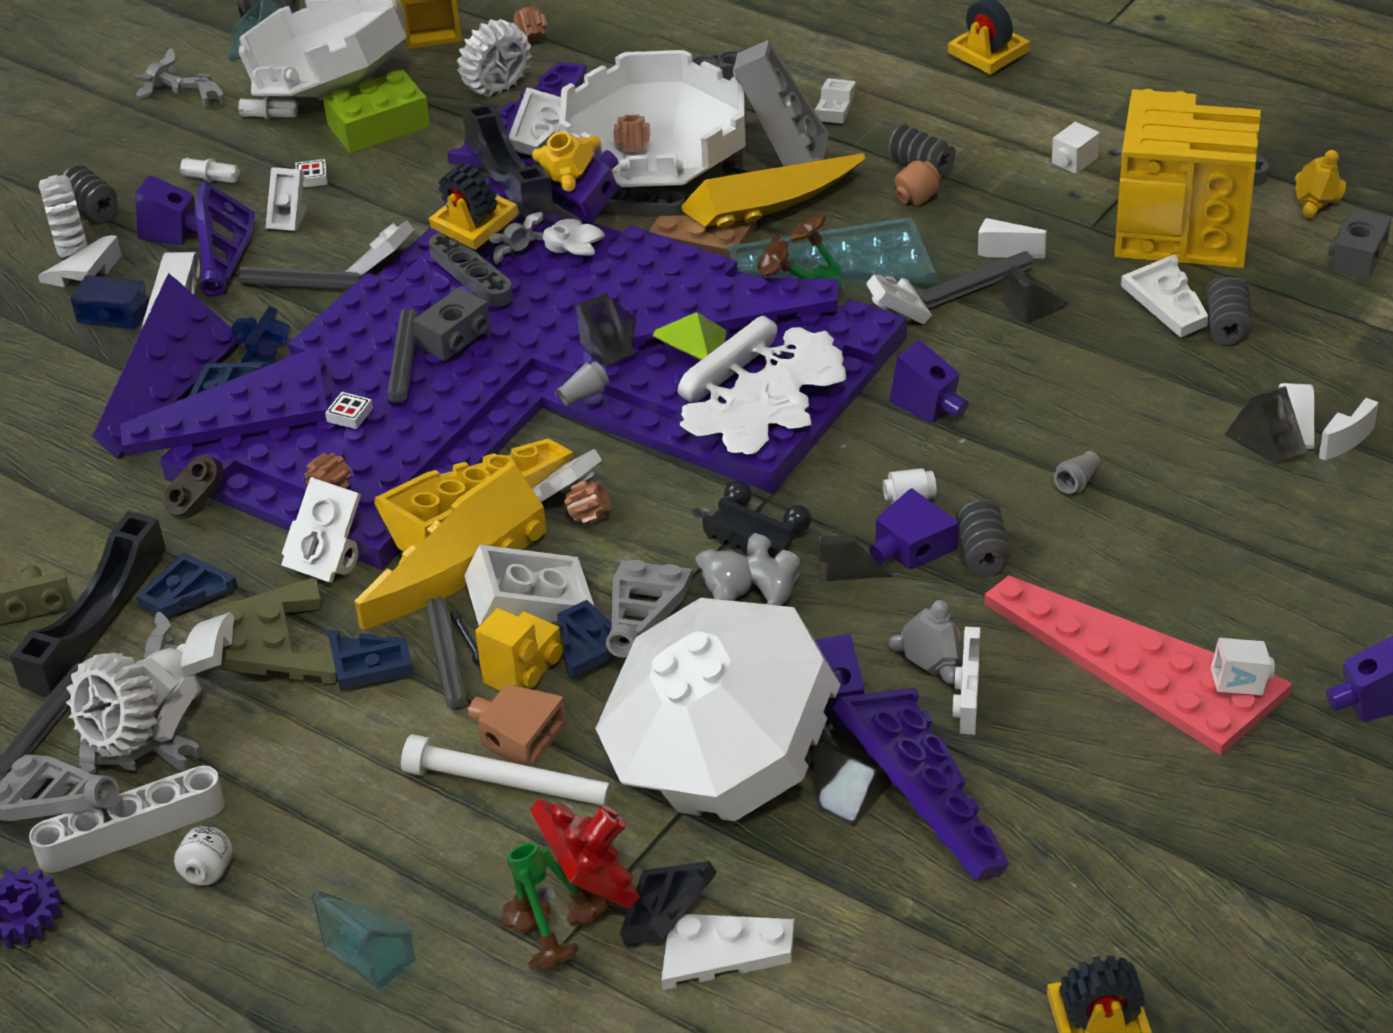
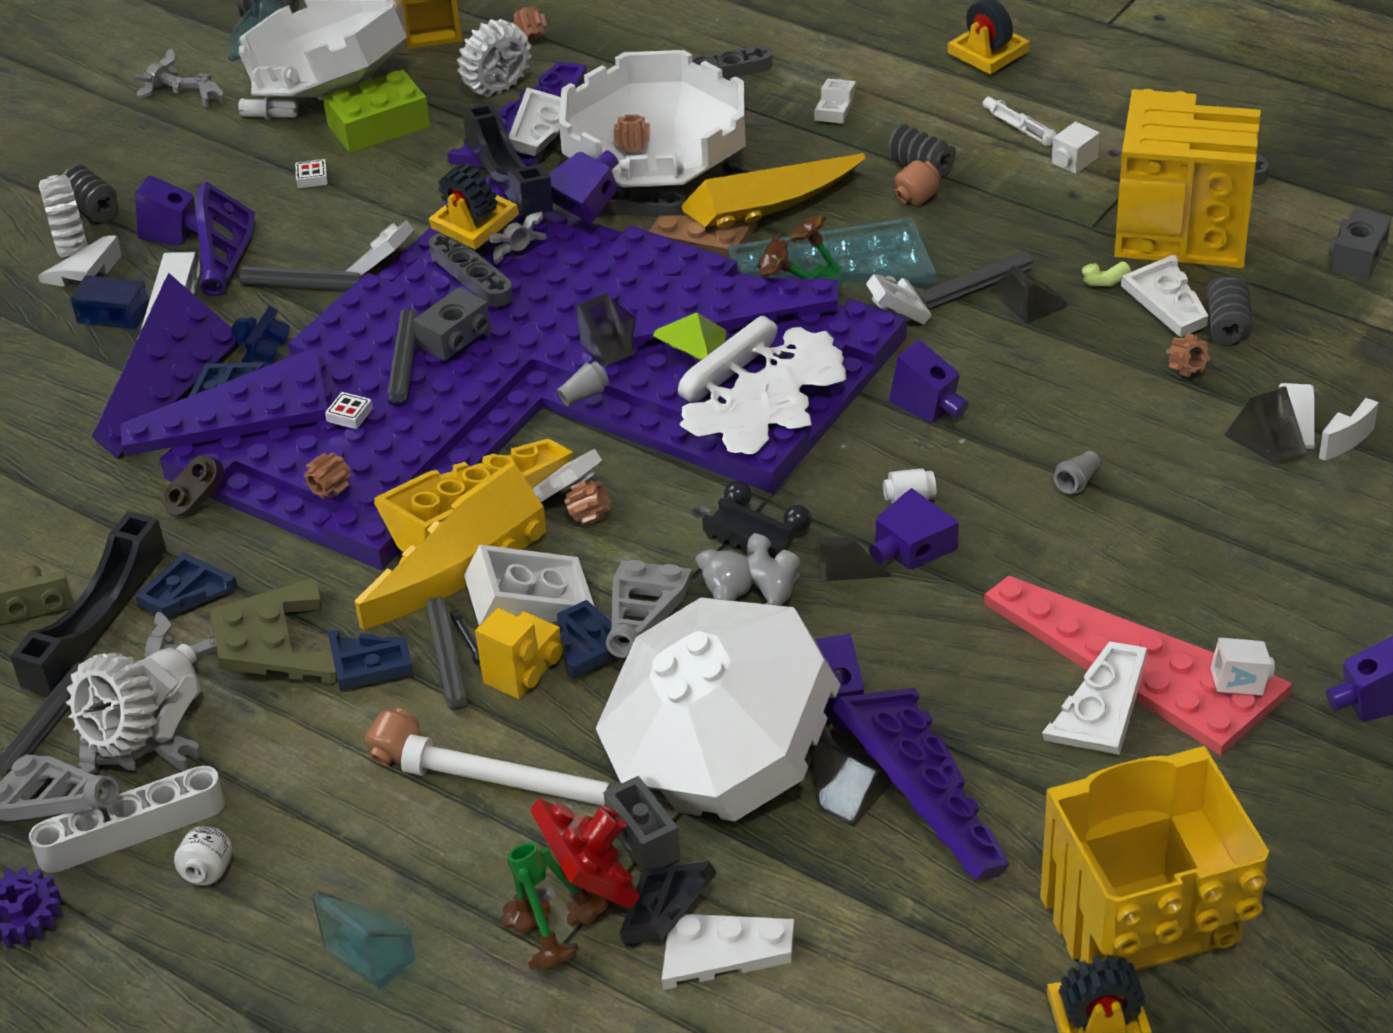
white axle [180,158,240,183] -> none
white slope [180,612,234,676] -> none
white slope [265,167,308,231] -> none
white piece [281,477,361,583] -> none
nougat torso [468,685,566,767] -> none
yellow rock [532,132,601,192] -> none
white plate [543,219,605,255] -> none
light grey wedge [733,39,829,166] -> none
light grey rock [888,600,961,685] -> none
white wing [953,627,980,735] -> none
dark grey piece [955,499,1011,577] -> none
white slope [978,218,1047,259] -> none
yellow rock [1295,150,1346,219] -> none
none -> nougat head [364,707,422,767]
none -> dark grey brick [603,775,681,871]
none -> white piece [983,96,1057,147]
none -> yellow piece [1040,746,1269,971]
none -> white wing [1042,641,1148,755]
none -> yellowish green arm [1082,261,1131,287]
none -> nougat gear [1166,333,1211,377]

